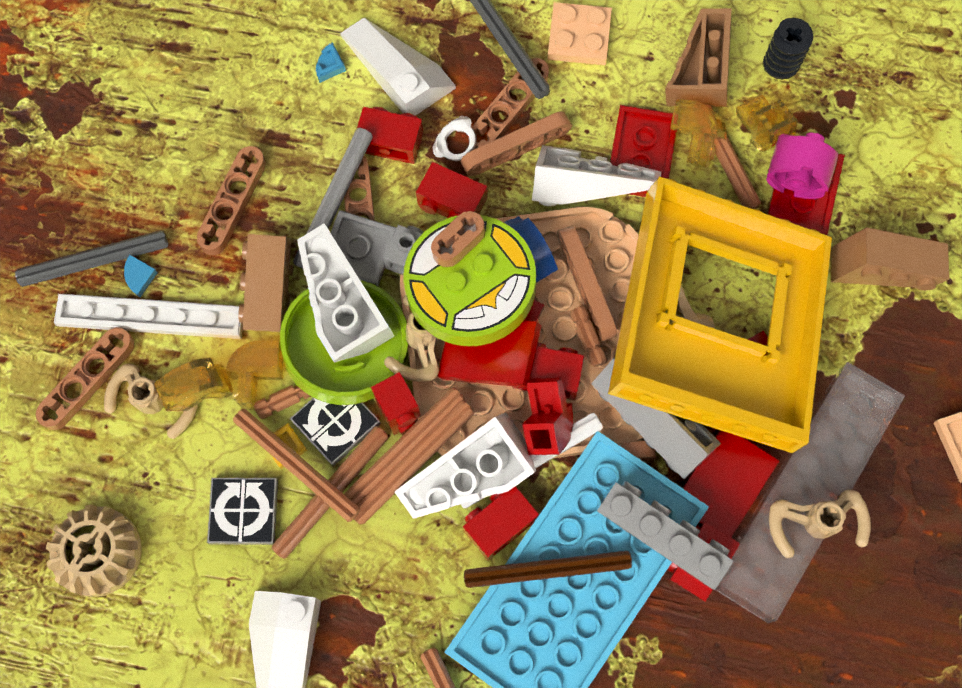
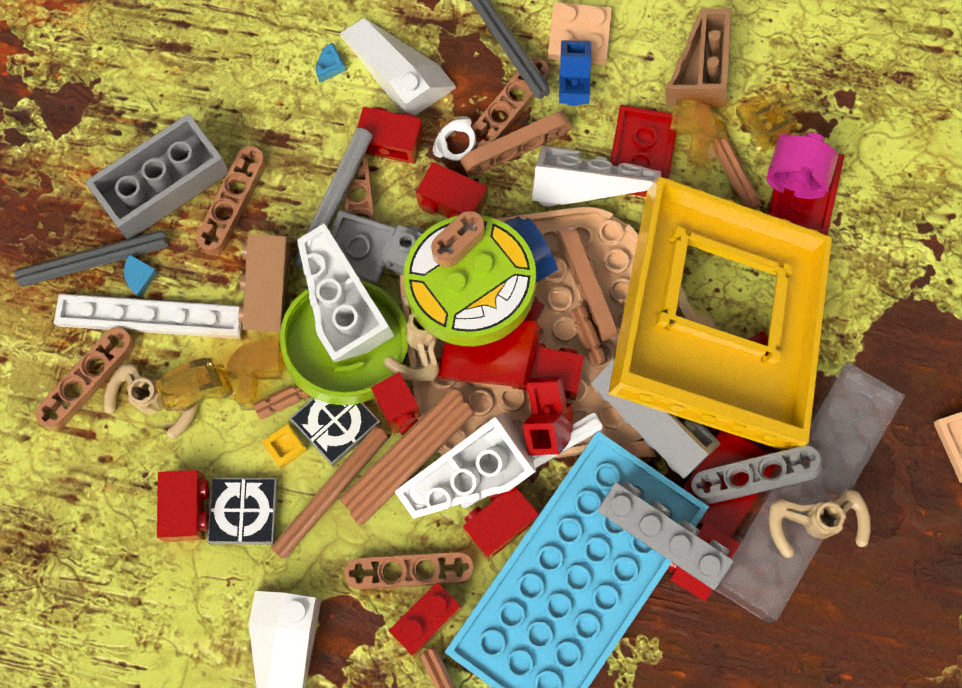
tan gear [46,505,142,597] -> none
nougat axle [233,408,360,522] -> none
reddish brown axle [464,550,632,588] -> none
black piece [763,18,813,80] -> none
medium nougat wedge [831,227,949,291] -> none
none -> light grey brick [85,113,229,239]
none -> red brick [157,470,209,542]
none -> nougat beam [344,552,474,590]
none -> red brick [388,582,462,658]
none -> blue brick [559,40,591,106]
none -> light grey beam [691,446,823,504]

